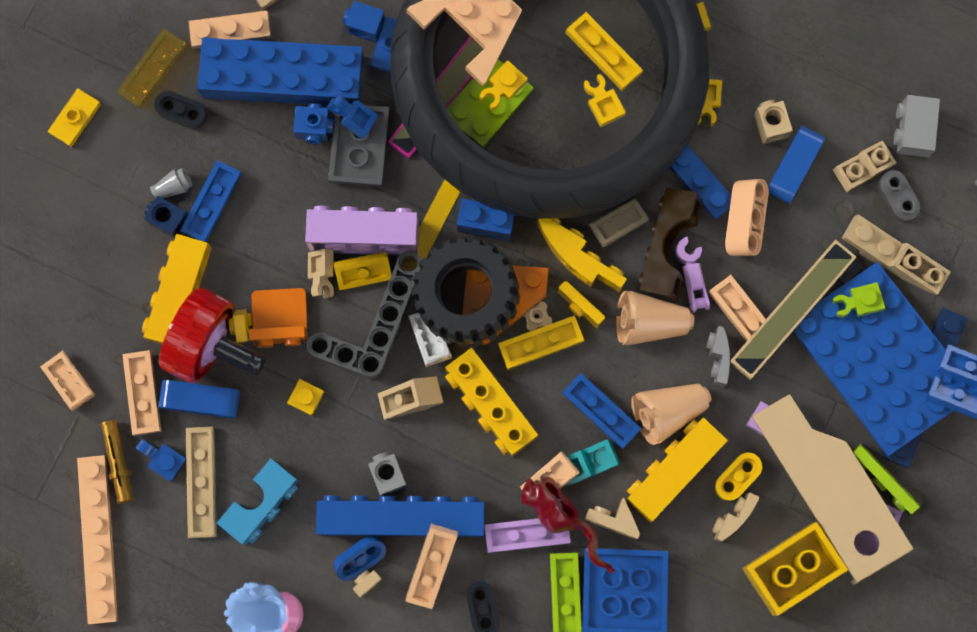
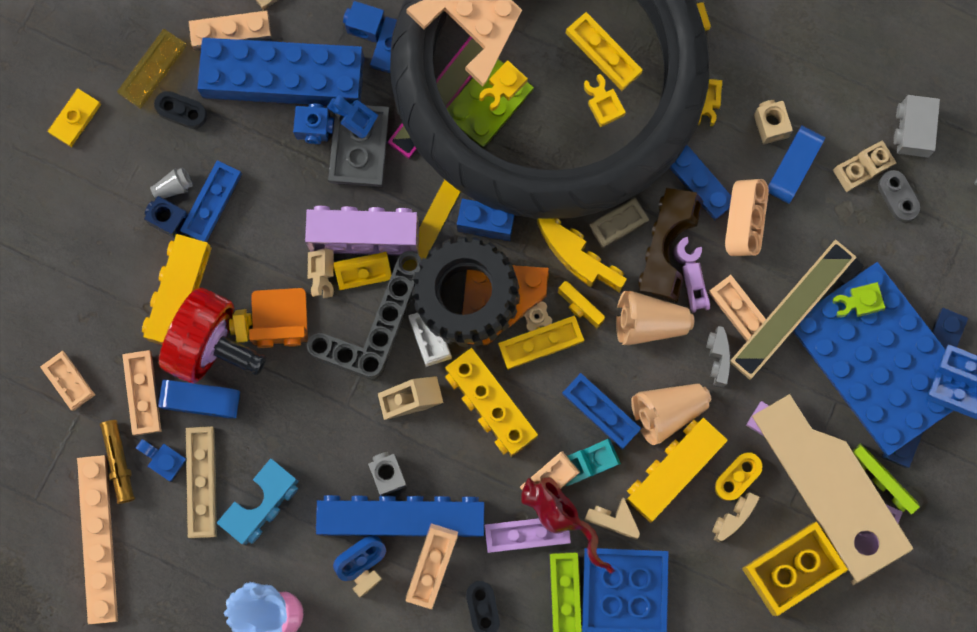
yellow plate [287,379,325,416] -> none
tan slope [841,215,951,295] -> none

